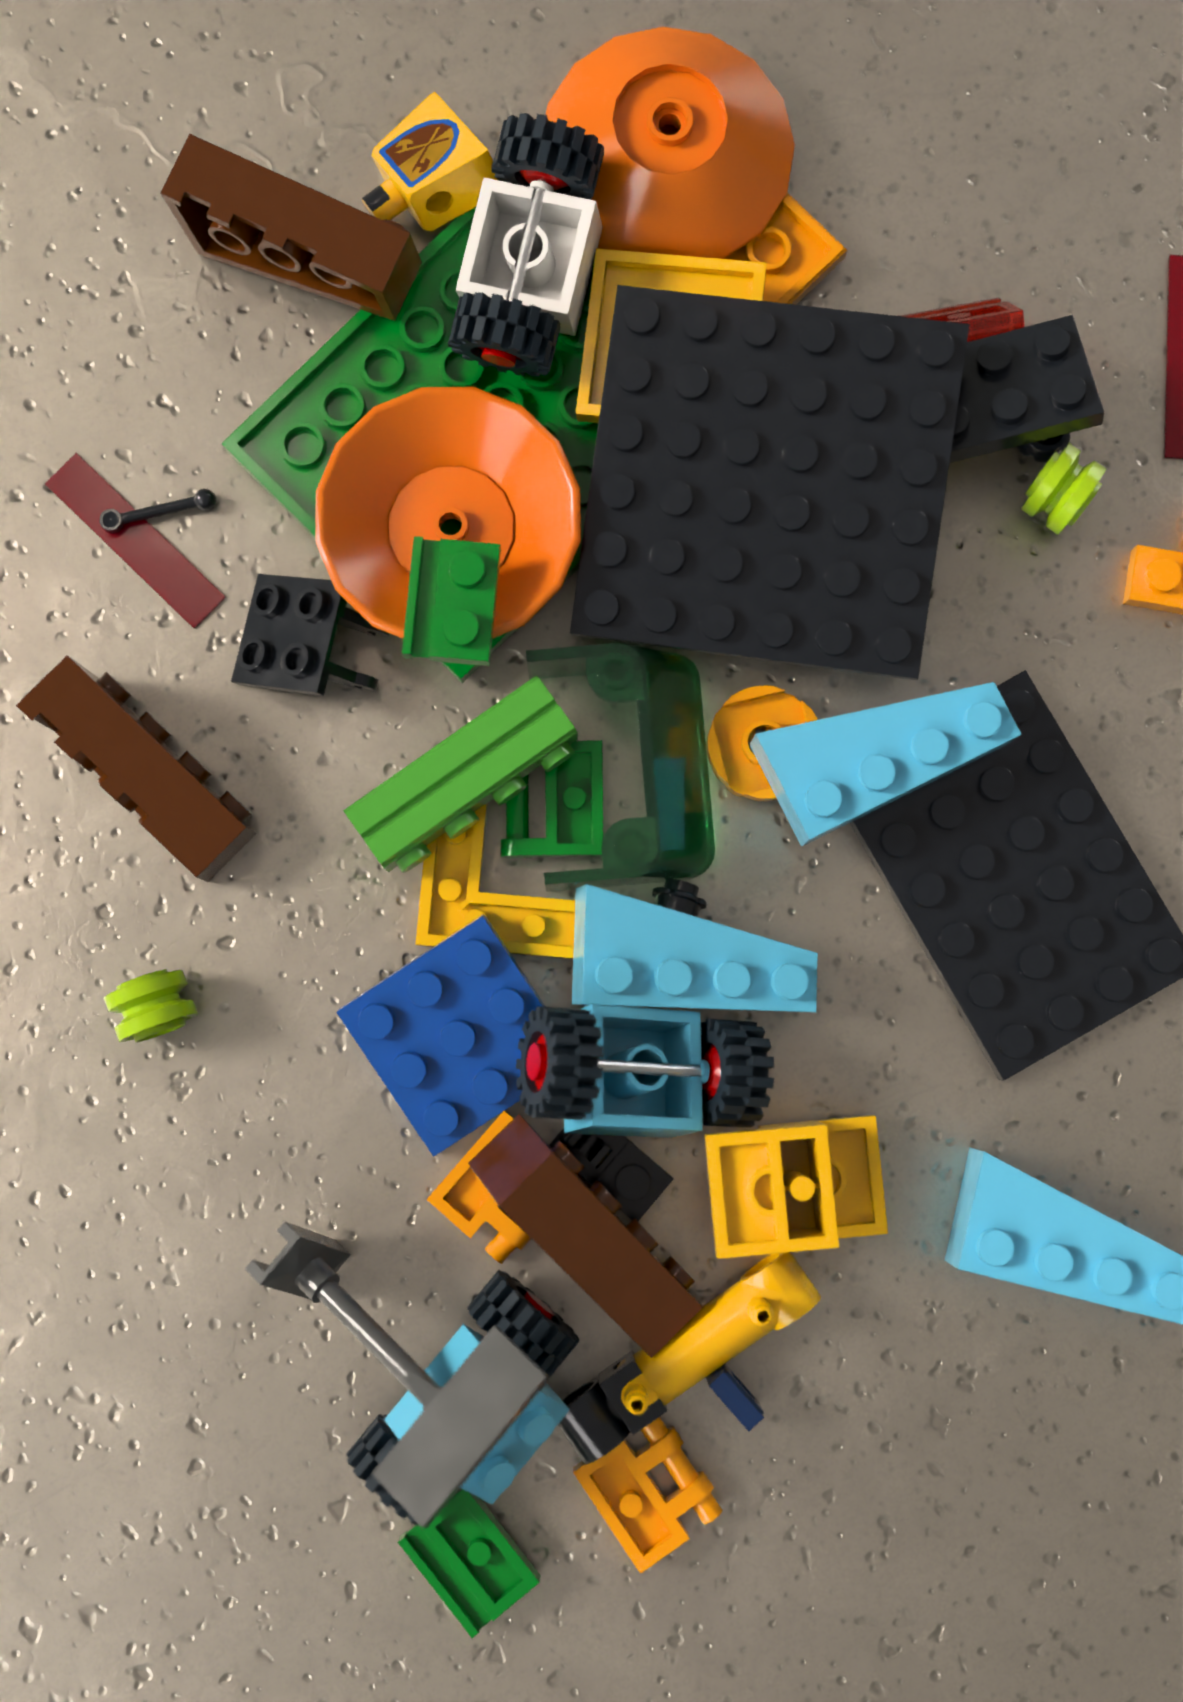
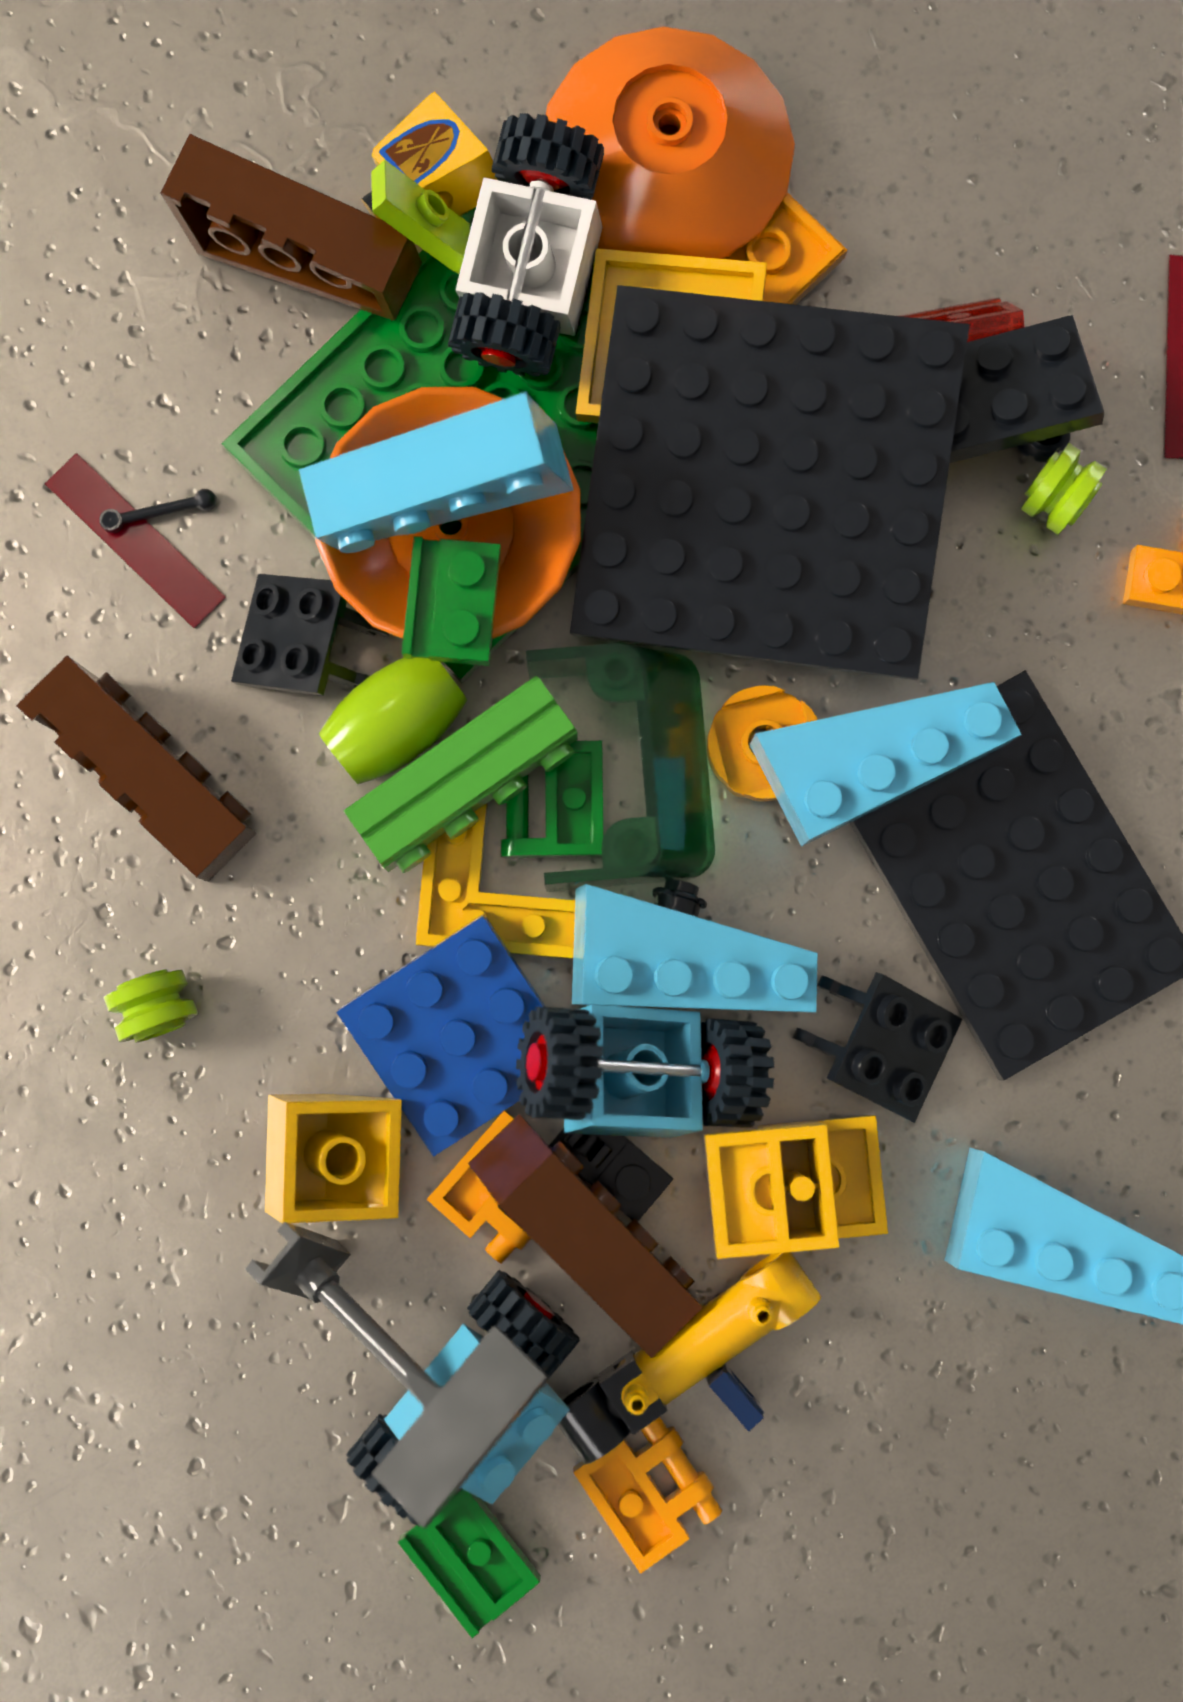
none -> yellow slope [265,1093,402,1224]
none -> medium azure wedge [299,392,574,553]
none -> lime piece [319,657,468,784]
none -> lime plate [371,159,470,274]
none -> black plate [792,972,963,1123]

